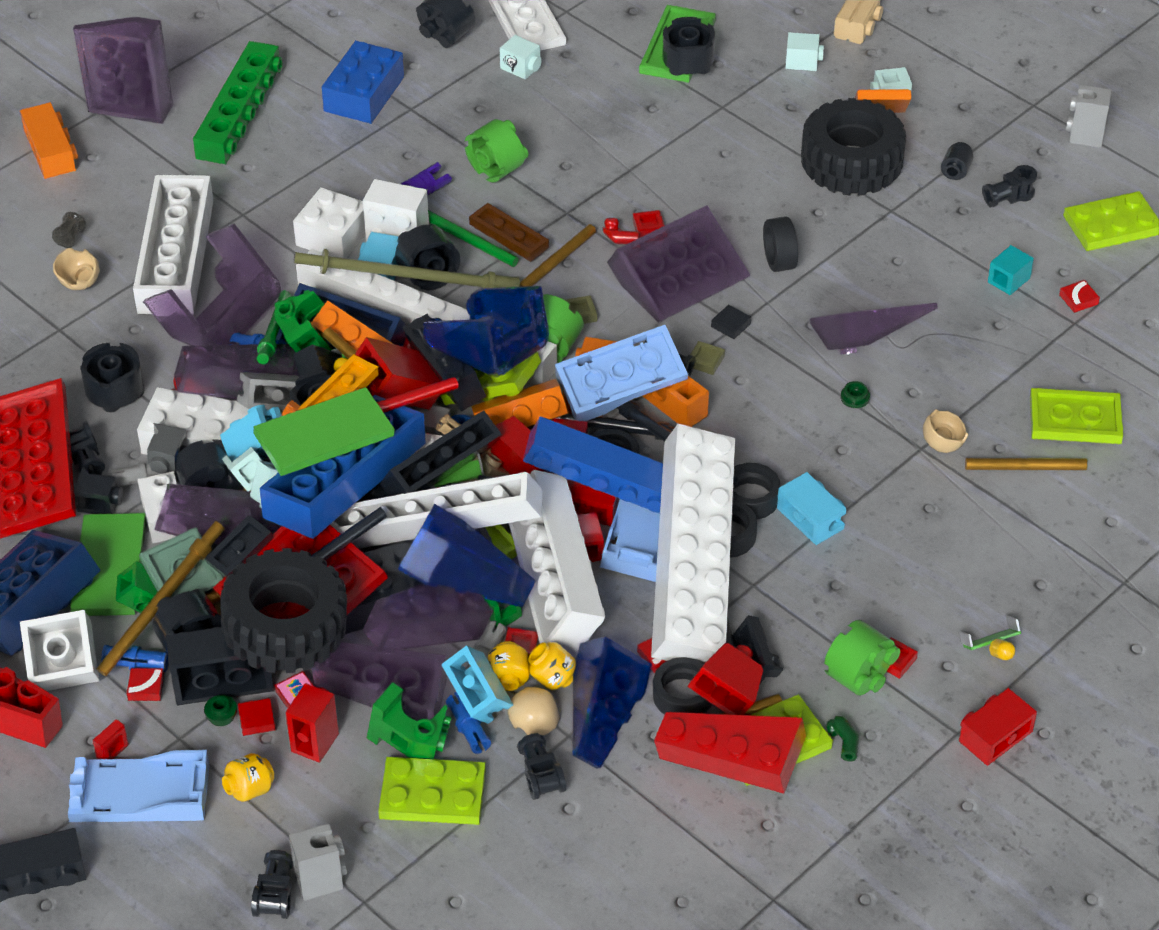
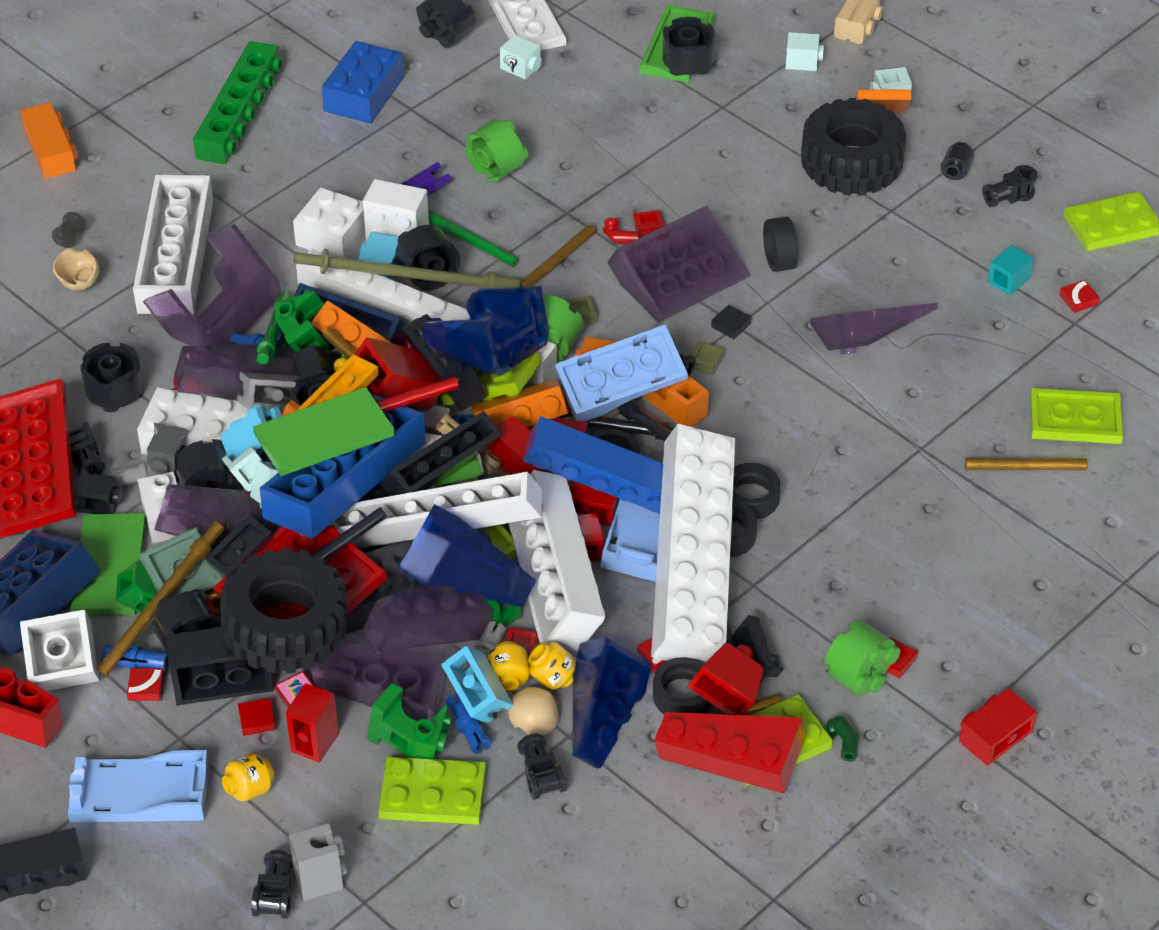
clear purple slope [73,17,173,124] -> none
red tile [93,719,129,759] -> none
dark green plate [204,695,237,726] -> none
reddish brown plate [469,203,549,262] -> none
medium azure brick [777,472,846,545] -> none
dark green plate [840,381,870,408] -> none
tan hair [923,409,968,453] -> none
piece [959,616,1021,660] -> none
light grey brick [1066,85,1112,148] -> none

